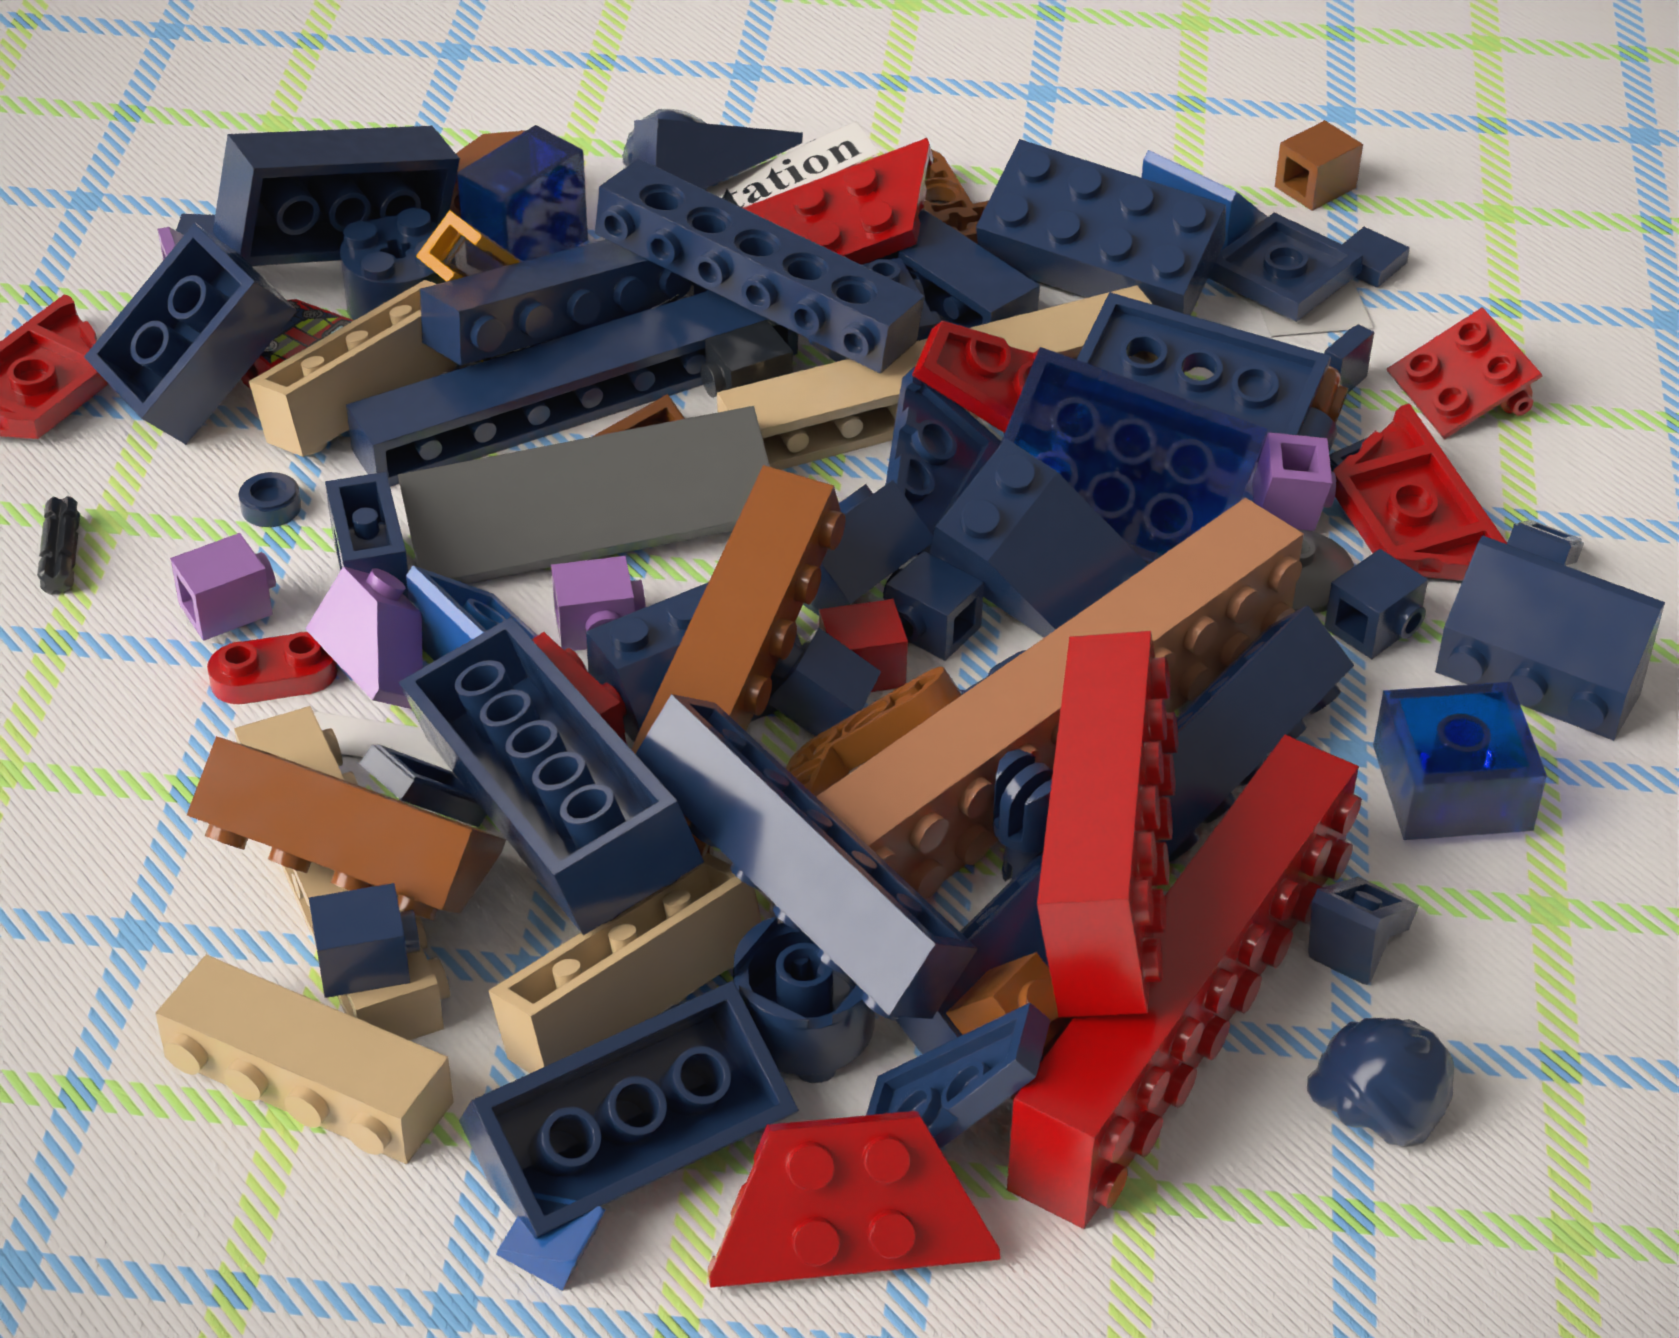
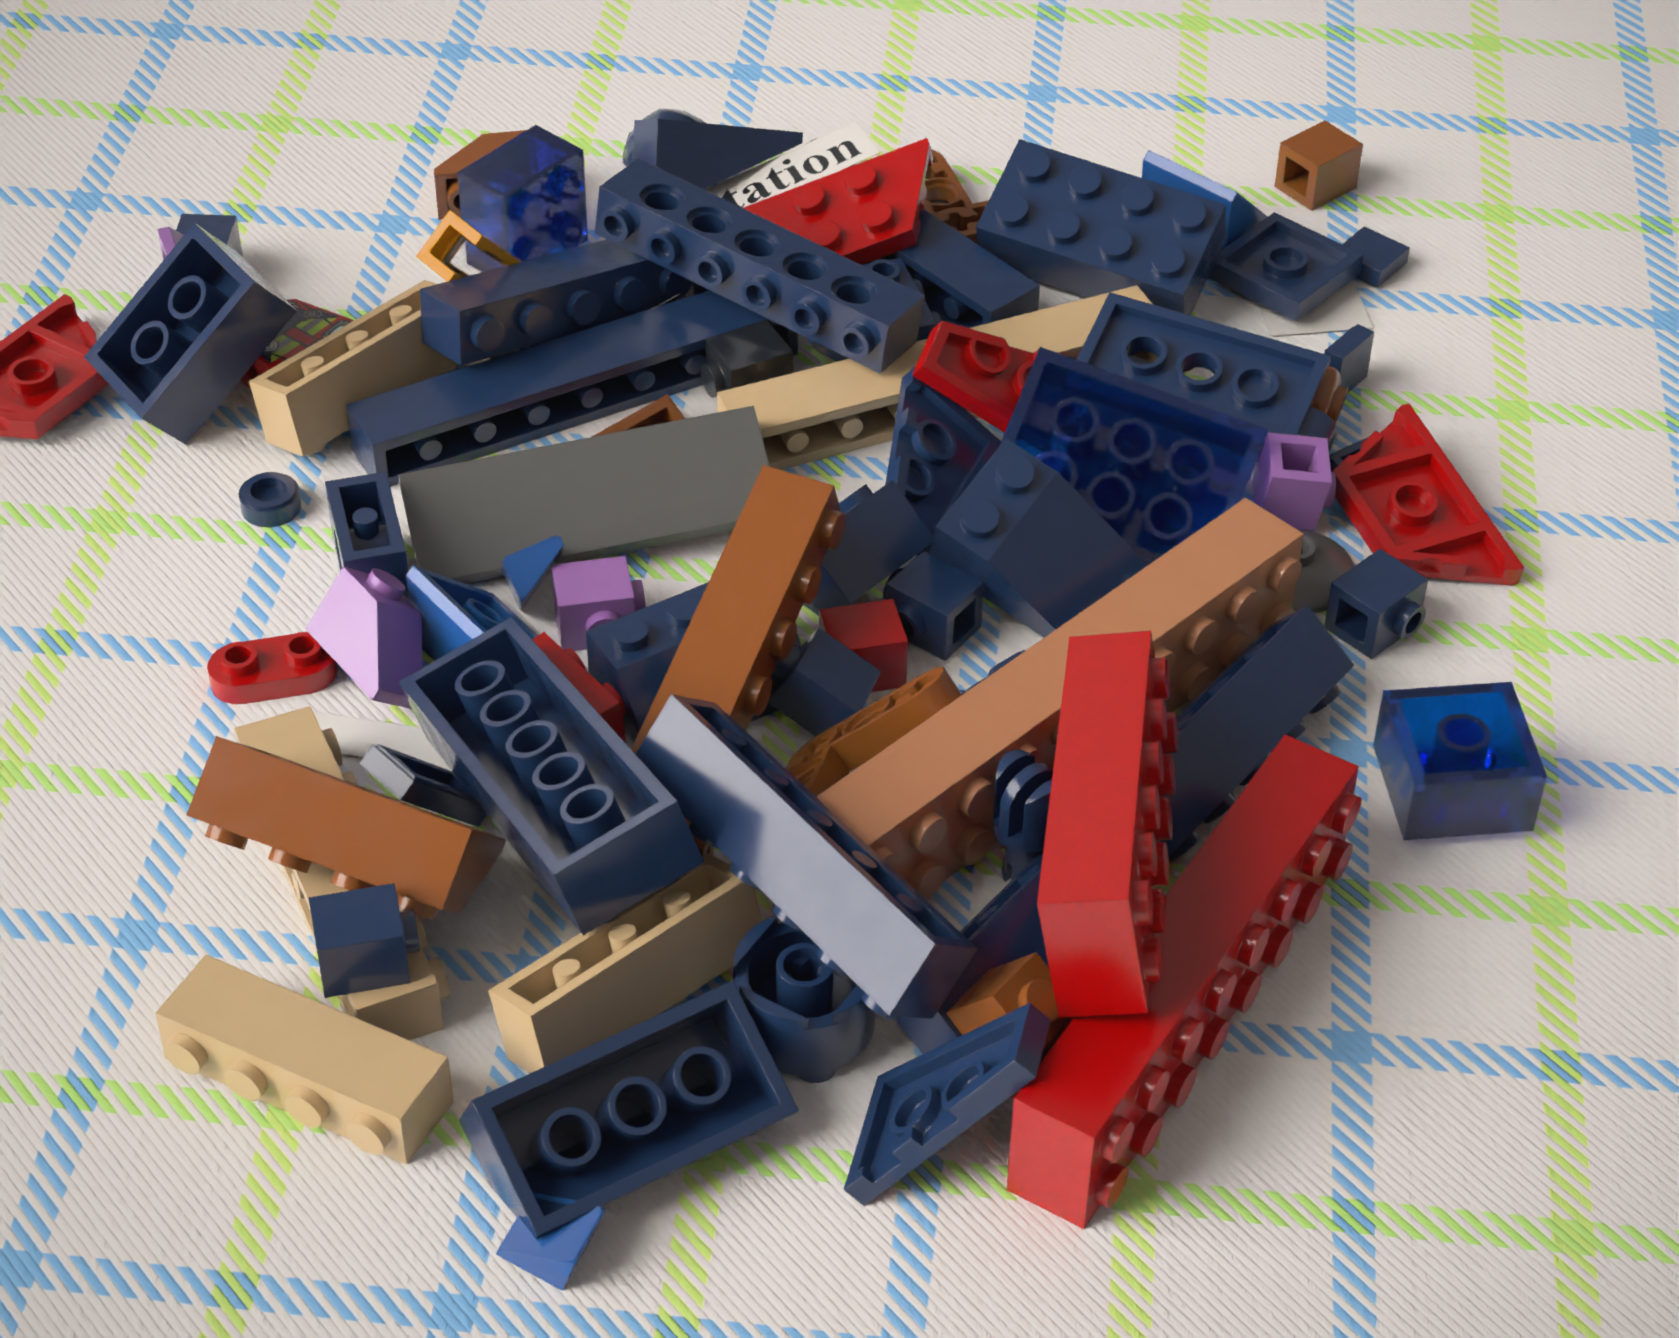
black axle [37,496,80,594] -> none
medium lavender brick [170,533,276,641] -> none
dark blue brick [213,125,460,266] -> none
dark blue brick [340,208,455,320] -> none
red wing [707,1111,1000,1288] -> none
dark blue hair [1307,1018,1454,1147] -> none
dark blue slope [1308,877,1419,985] -> none
red hinge [1386,307,1543,440] -> none
dark blue slope [1435,536,1665,741] -> none
dark blue tile [1507,520,1584,566] -> none
none -> blue slope [502,535,564,610]

